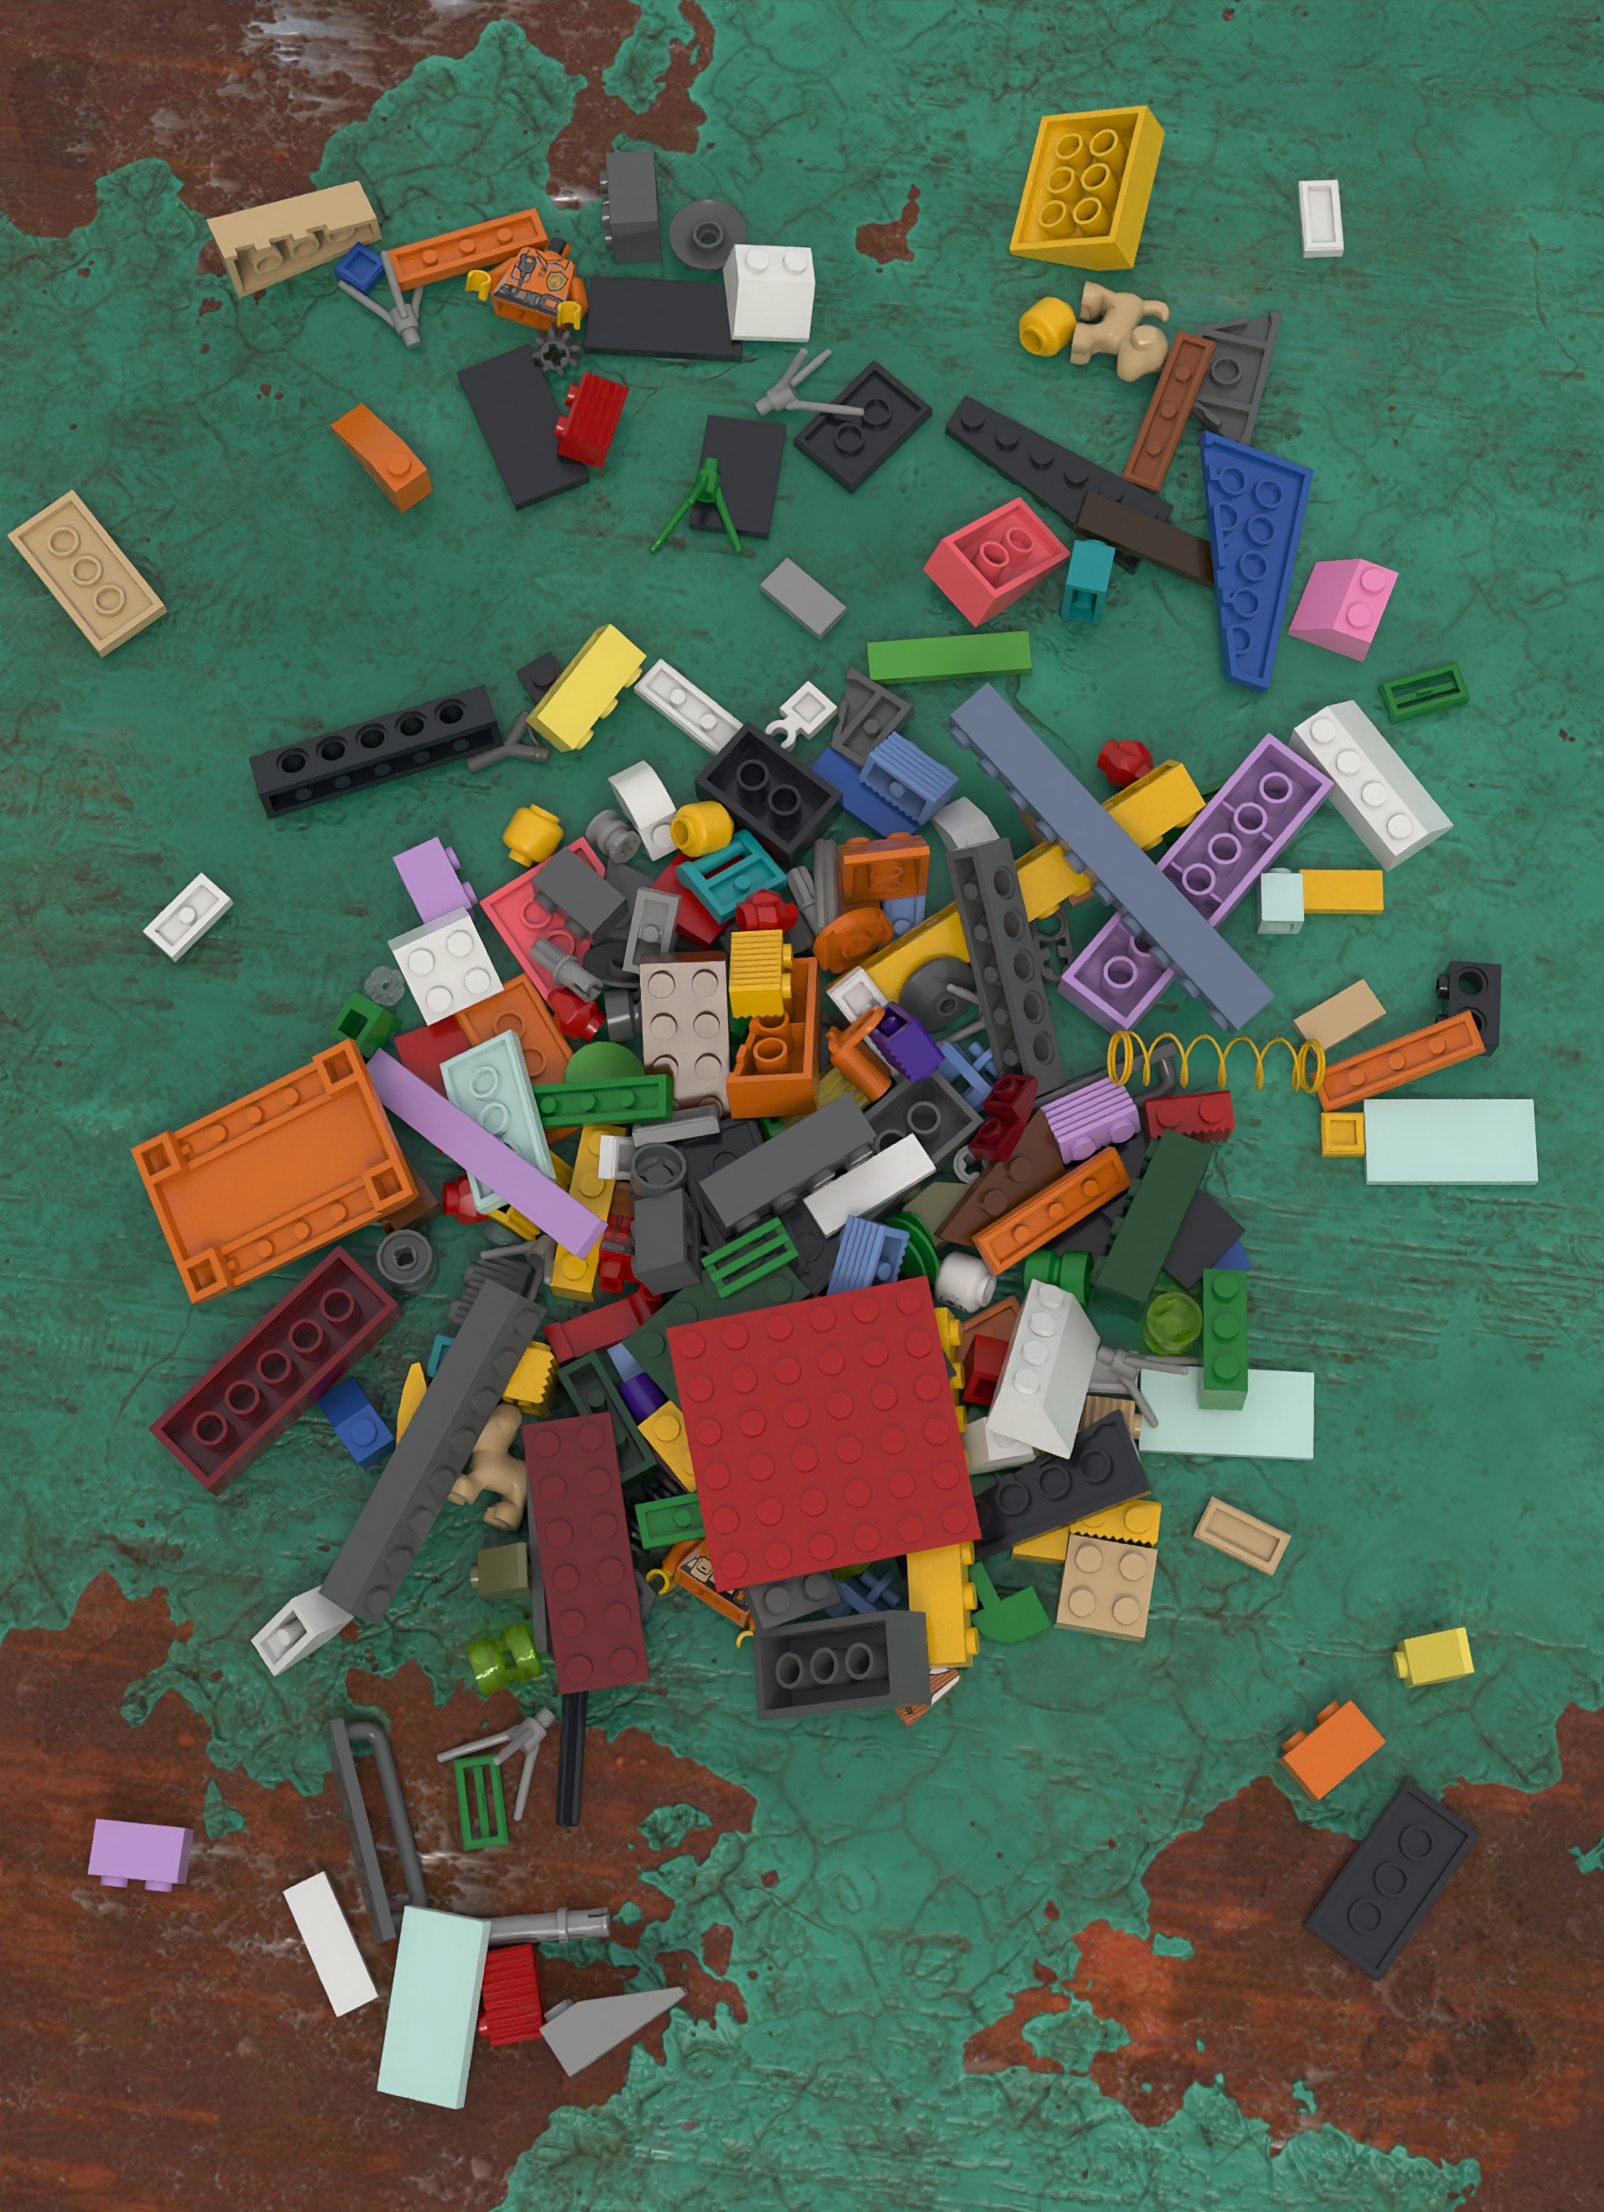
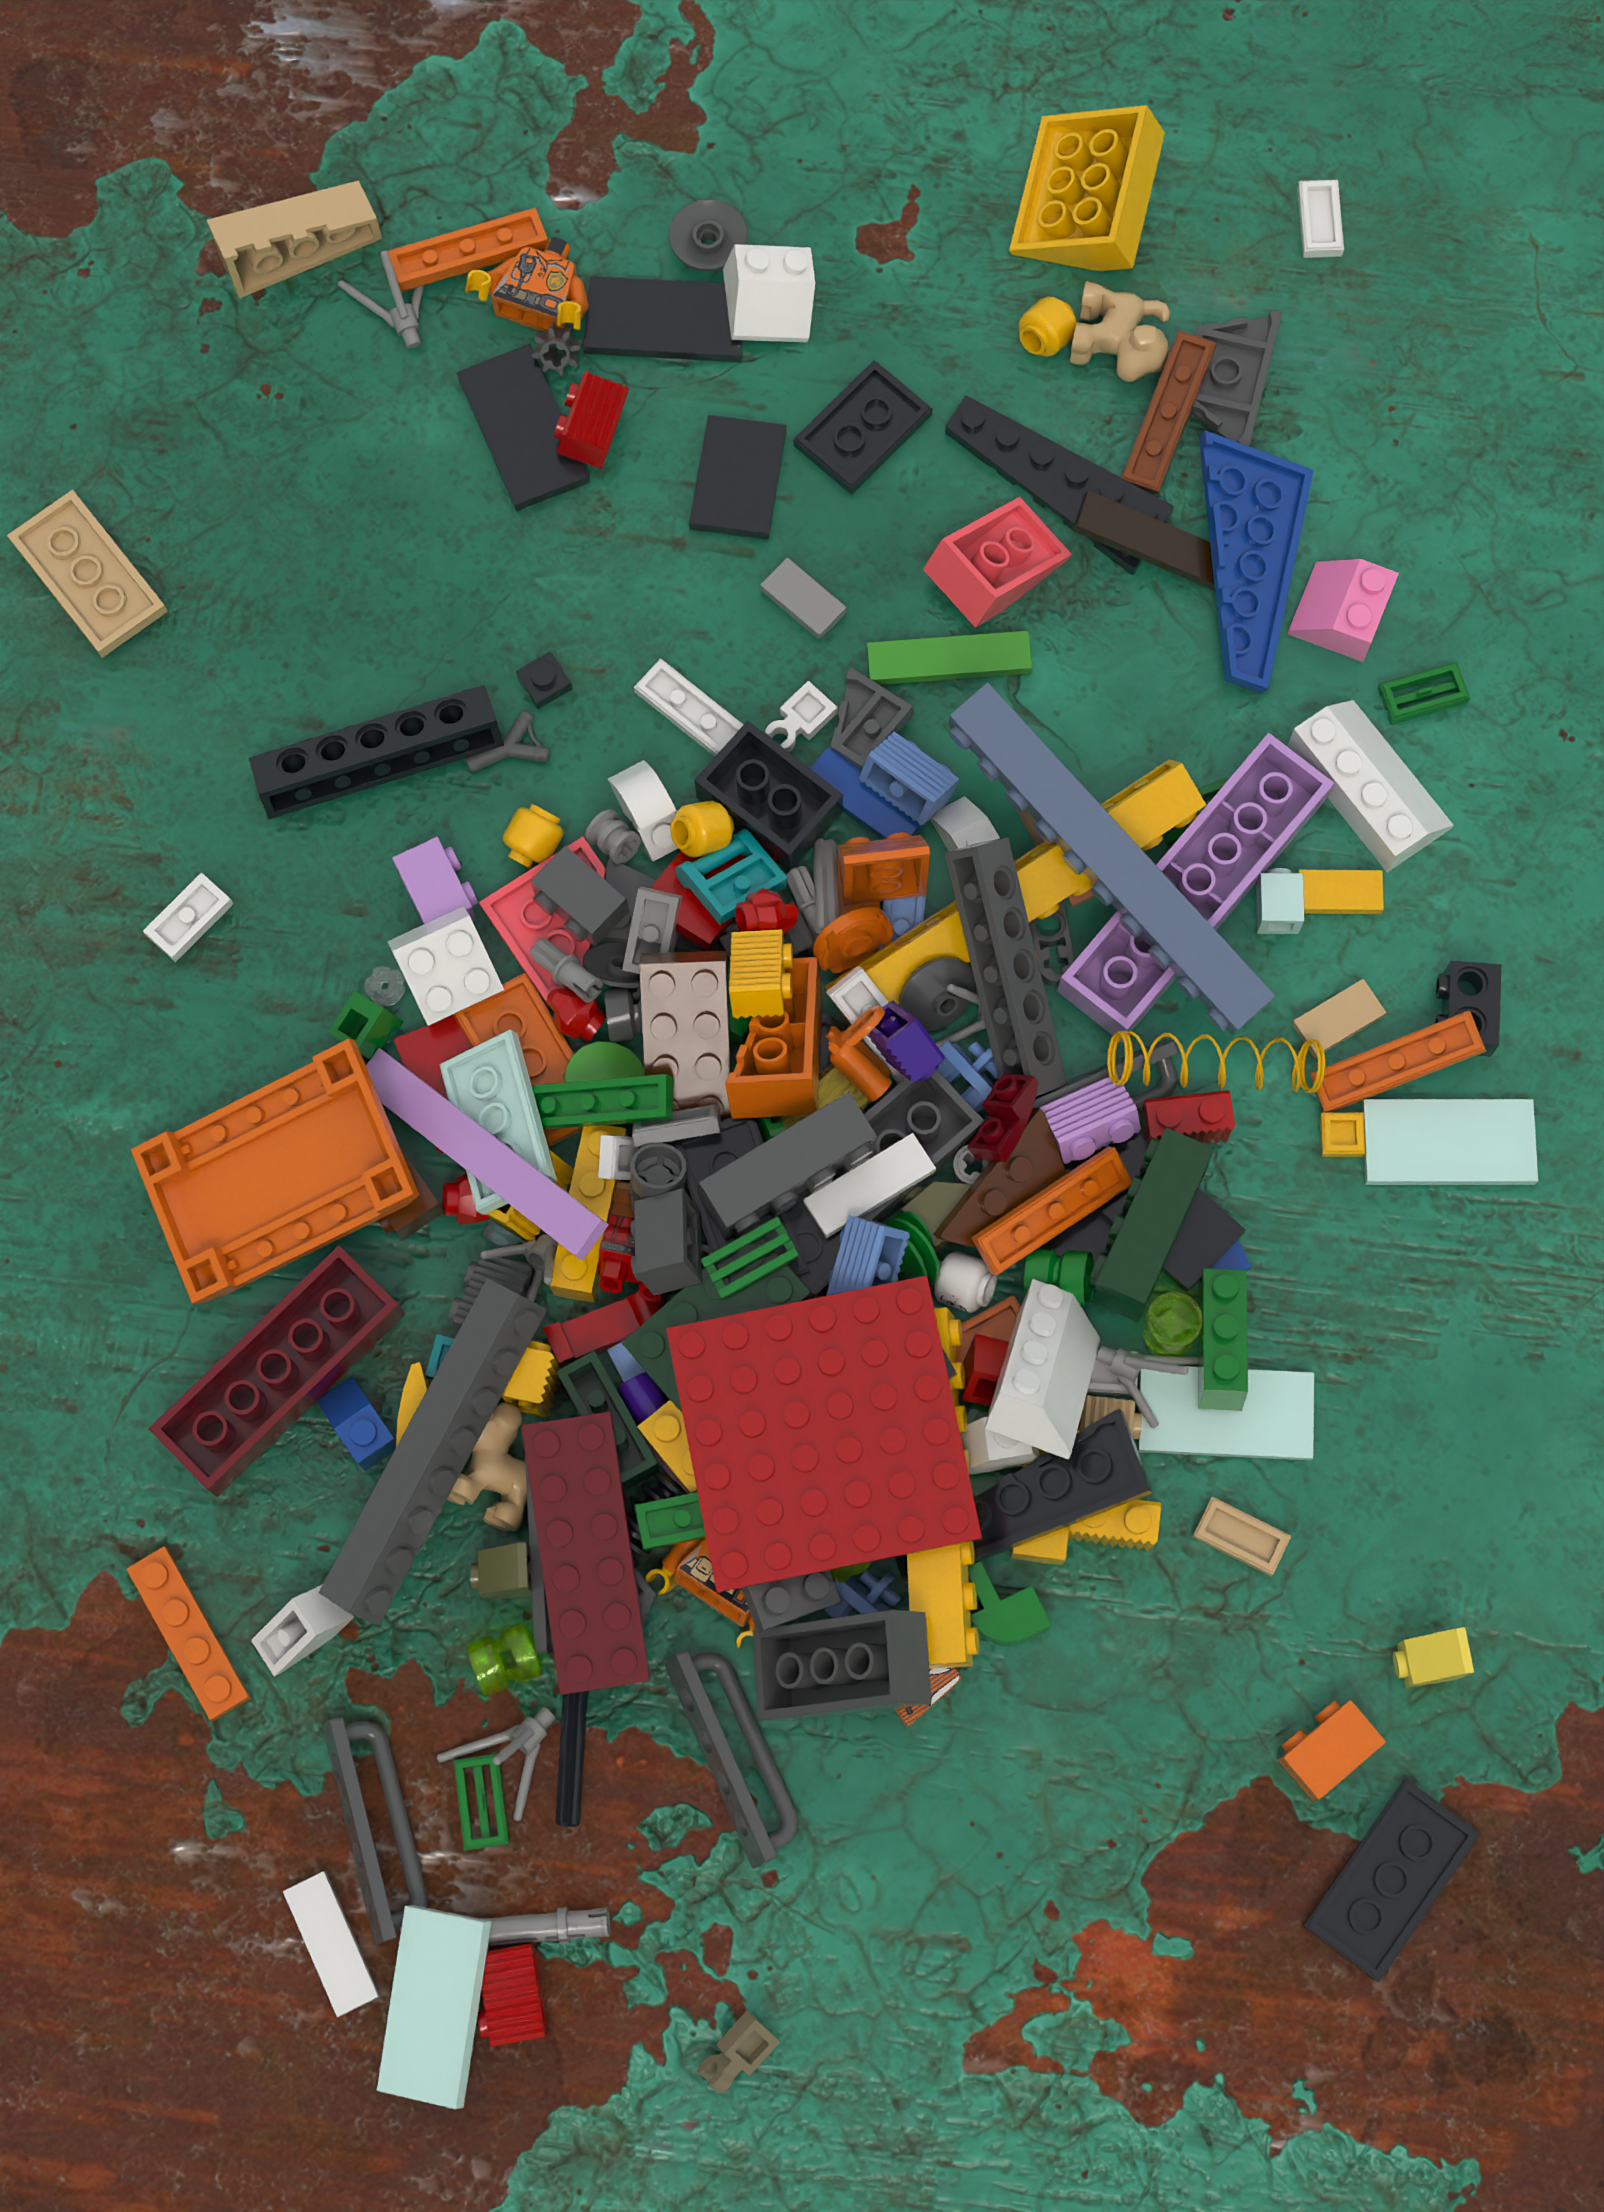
lavender brick [88,1819,194,1892] -> none
orange slope [330,403,433,514] -> none
blue tile [334,242,386,296] -> none
dark grey wheel [376,1229,440,1296] -> none
light yellow brick [525,624,646,752] -> none
light grey slope [539,1986,690,2077] -> none
dark grey brick [599,150,662,265] -> none
green plant [649,457,743,554] -> none
light grey plant [755,348,864,416] -> none
tan brick [1053,1534,1158,1643] -> none
teal brick [1060,540,1116,626] -> none
red rock [1097,739,1154,788] -> none
none -> orange plate [126,1546,251,1721]
none -> dark grey piece [665,1650,799,1869]
none -> dark tan plate [697,2011,780,2094]

